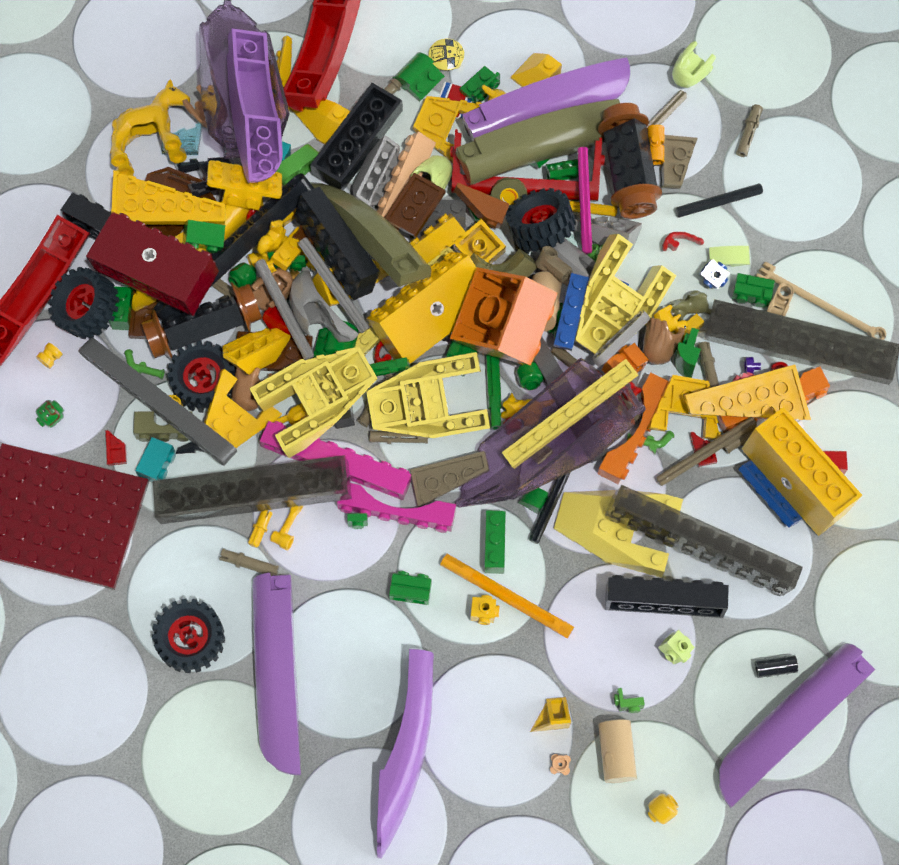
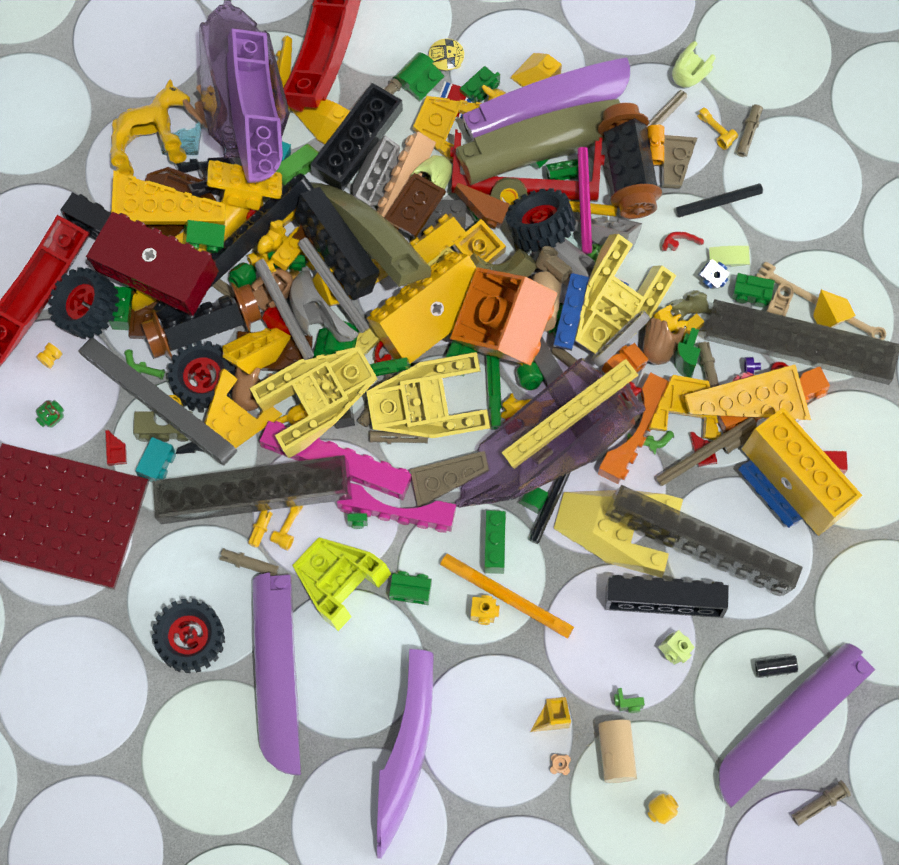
none -> neon yellow wedge [292,537,391,631]
none -> yellow brick [697,107,738,150]
none -> dark tan pin [791,780,851,826]
none -> yellow slope [813,289,856,333]

